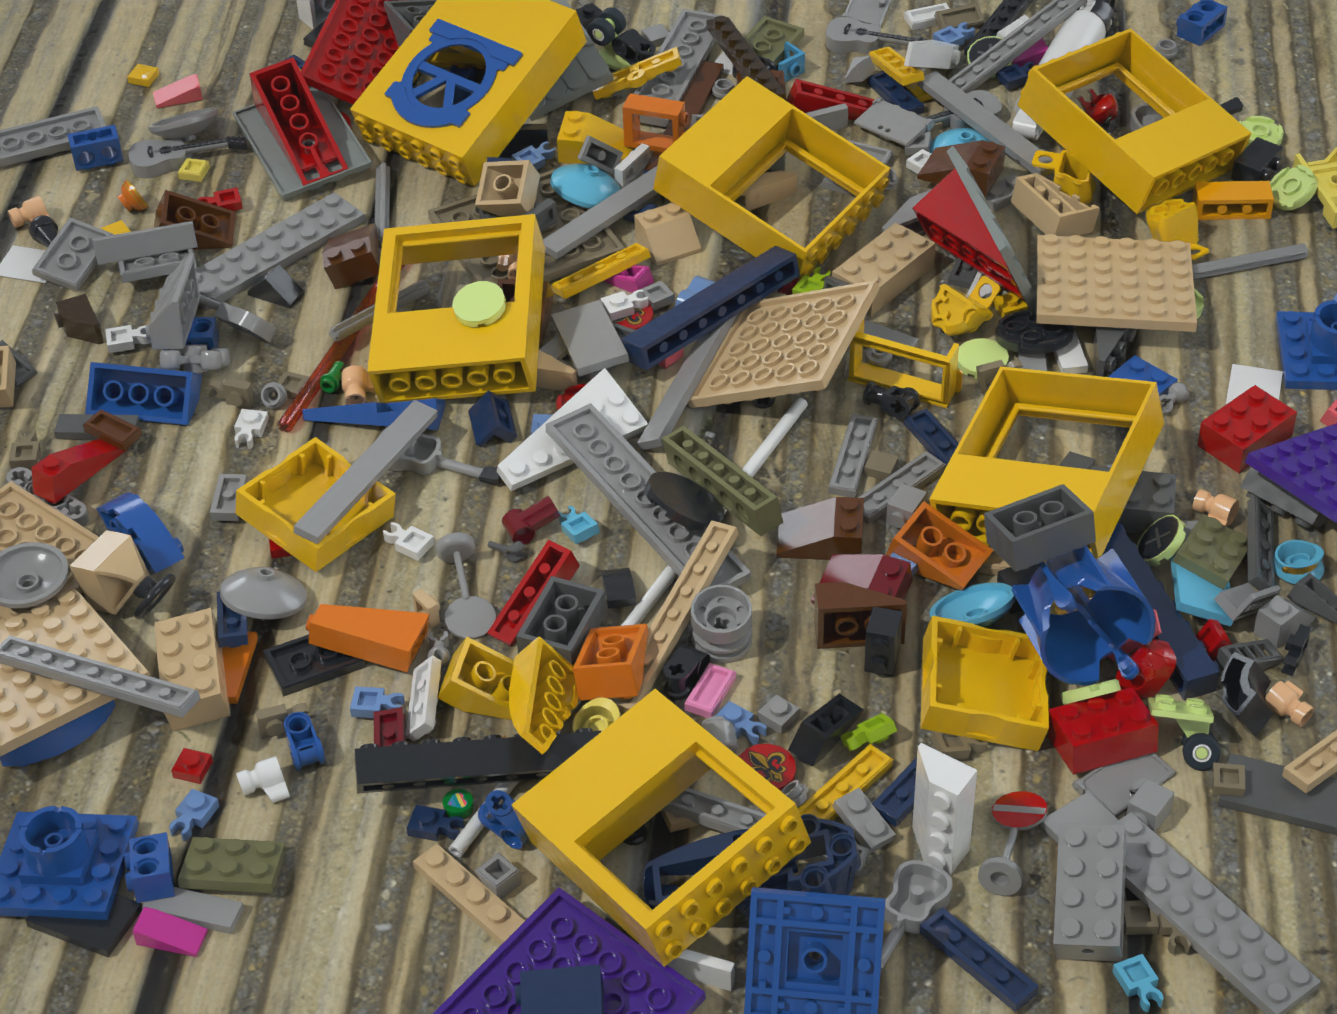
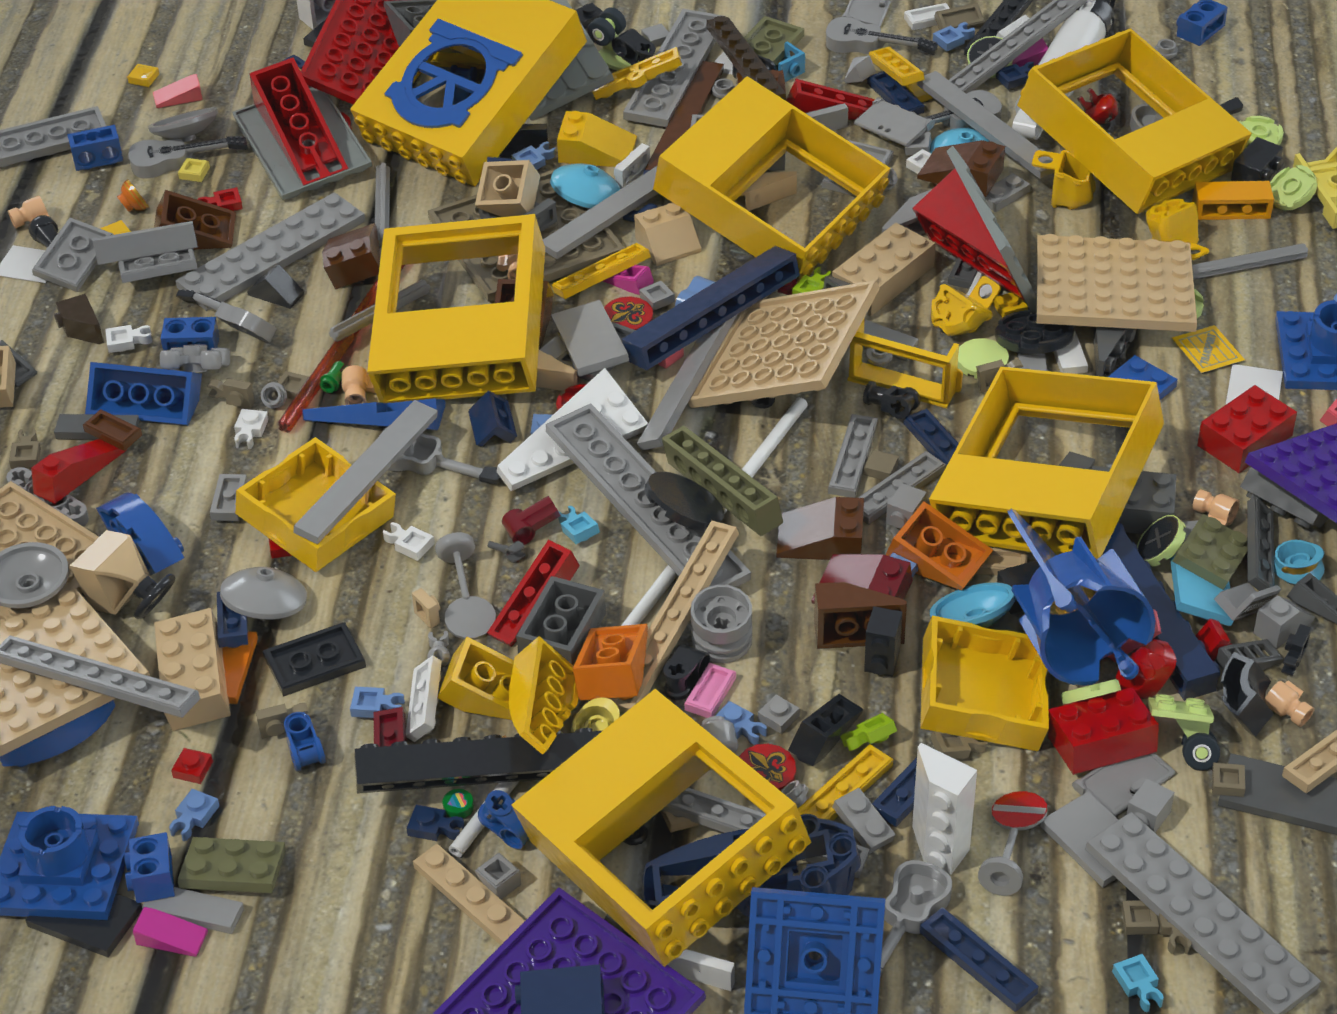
light grey slope [146,254,200,350] -> none
white piece [236,756,290,803] -> none
orange slope [306,604,429,673] -> none
yellowish green tile [452,281,506,327] -> none
light grey slope [578,135,623,175] -> none
white plate [600,290,648,321] -> none
black slope [601,568,636,609] -> none
orange window [622,93,688,152] -> none
white slope [904,40,961,69] -> none
dark grey brick [984,484,1096,572] -> none
tan wedge [1011,173,1100,237] -> none
light grey brick [1053,823,1127,961] -> none
light grey arm [1159,382,1189,414] -> none
none -> yellow sticker [1172,325,1245,373]

